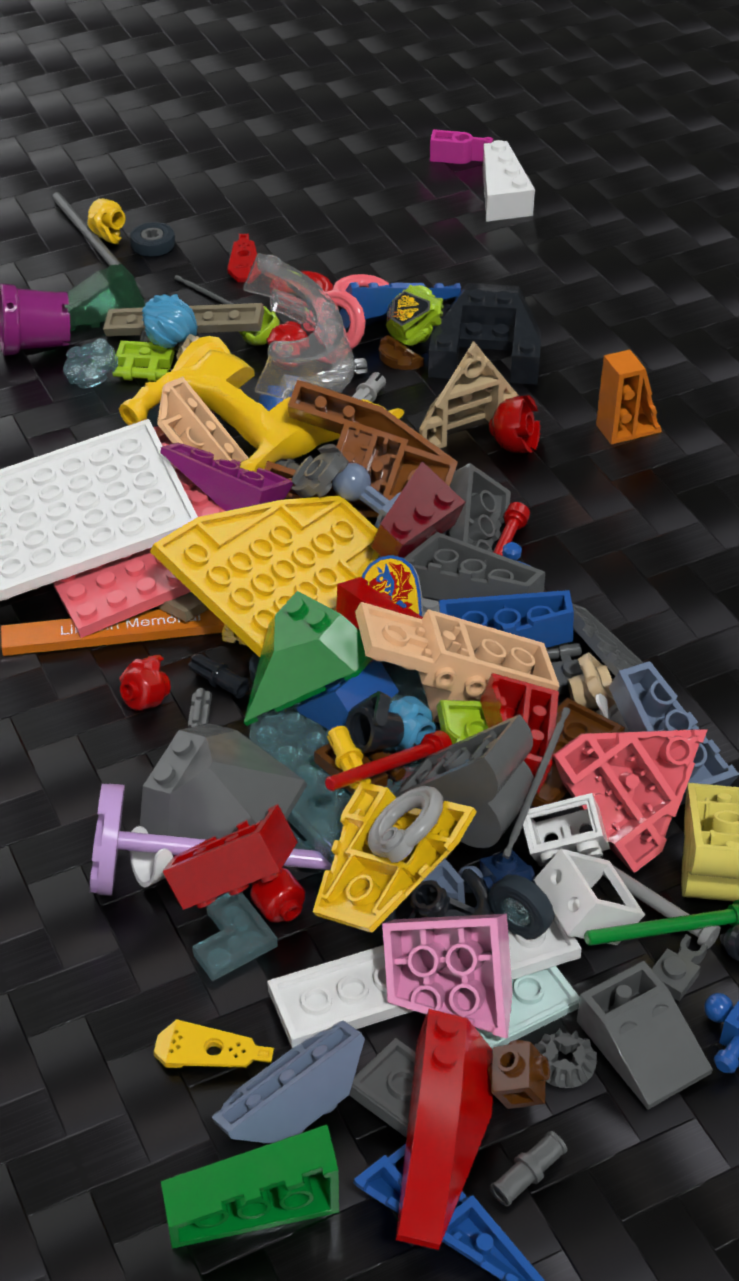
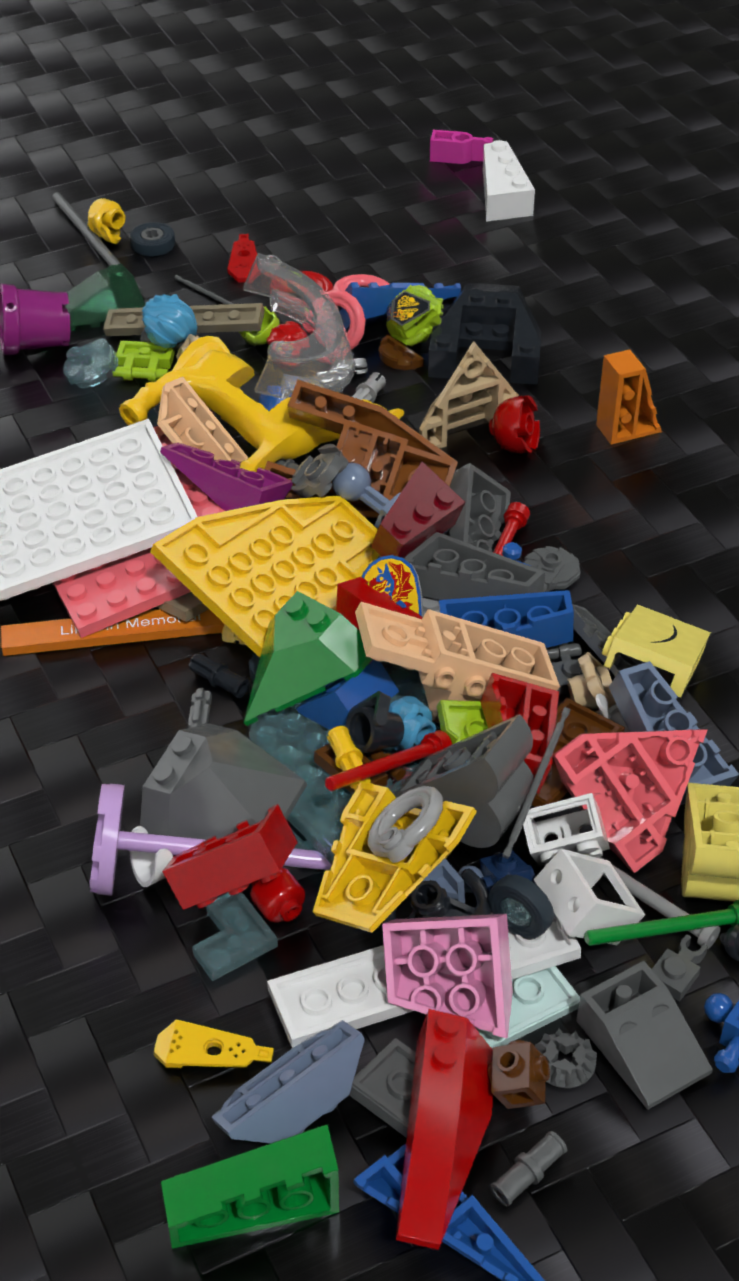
red head [119,655,171,711] -> none
none -> dark grey piece [524,546,580,592]
none -> light yellow panel [602,604,711,698]

